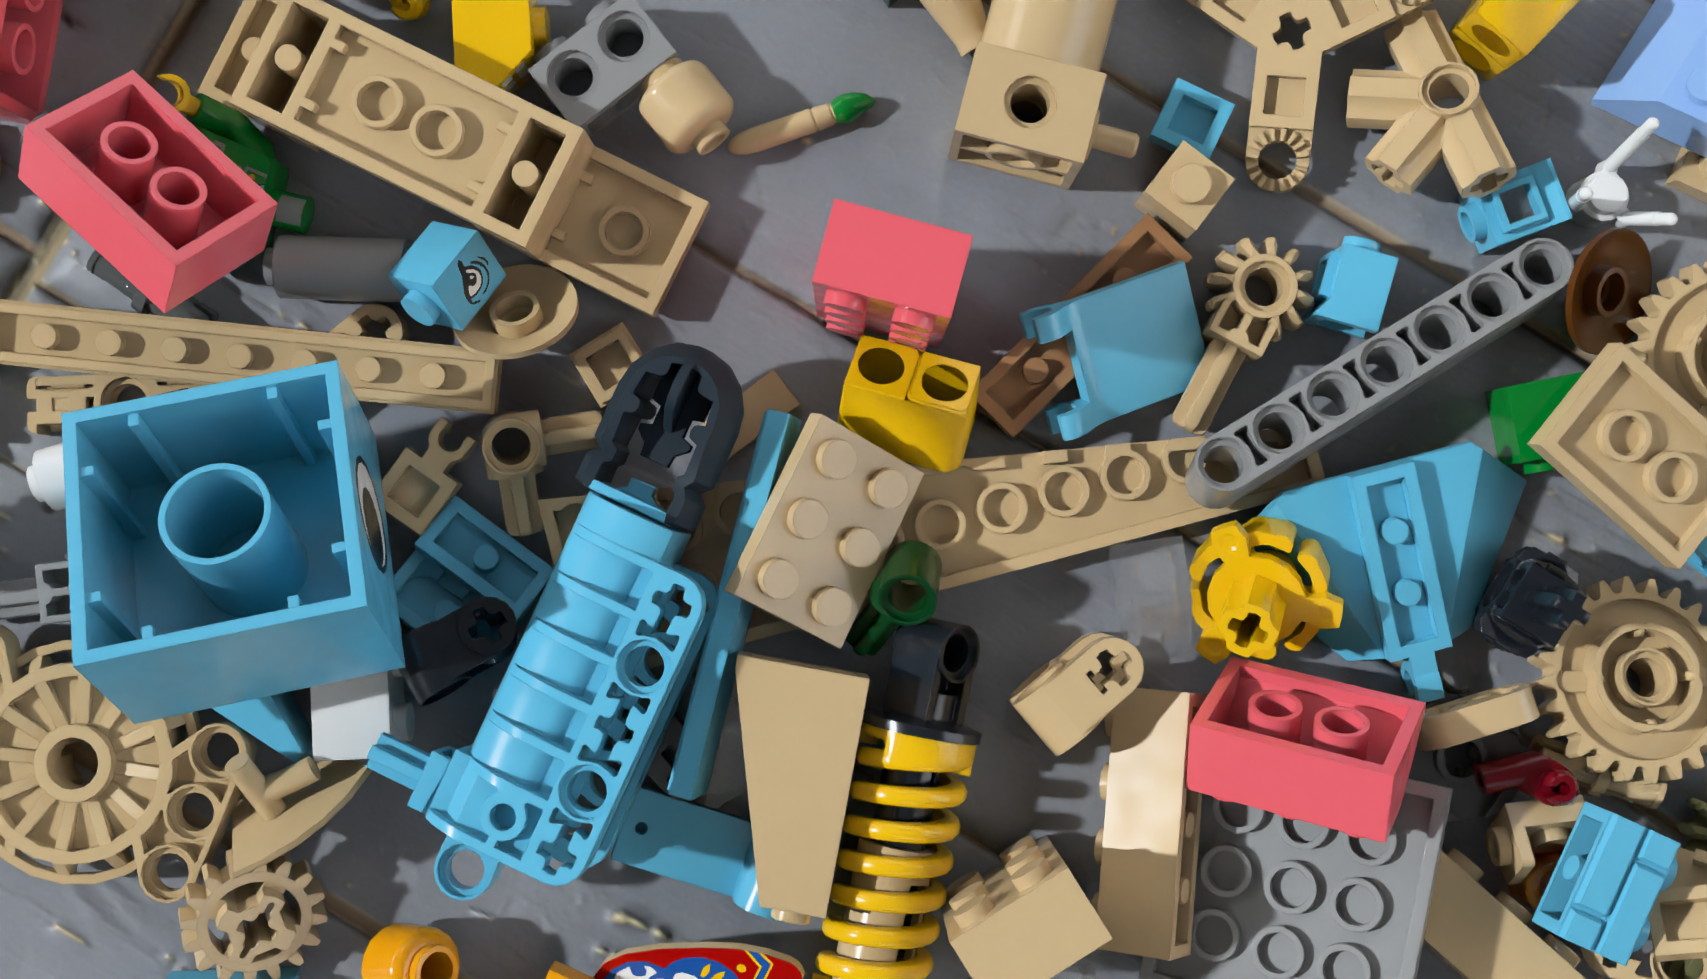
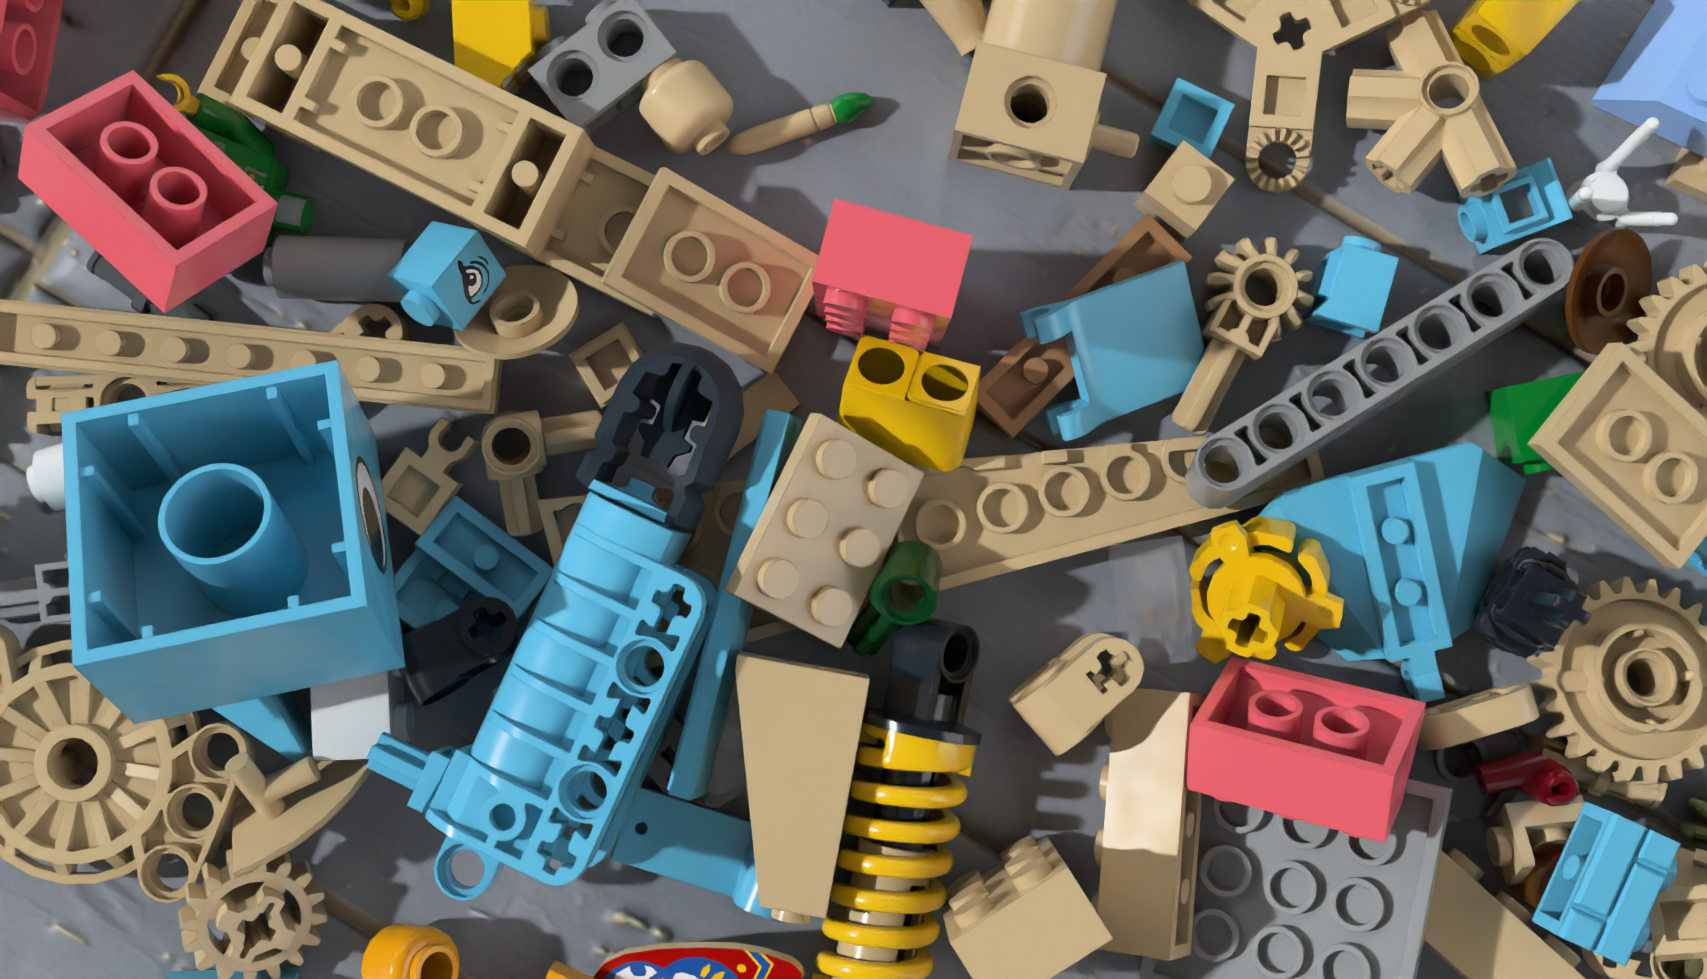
none -> tan plate [599,167,819,374]

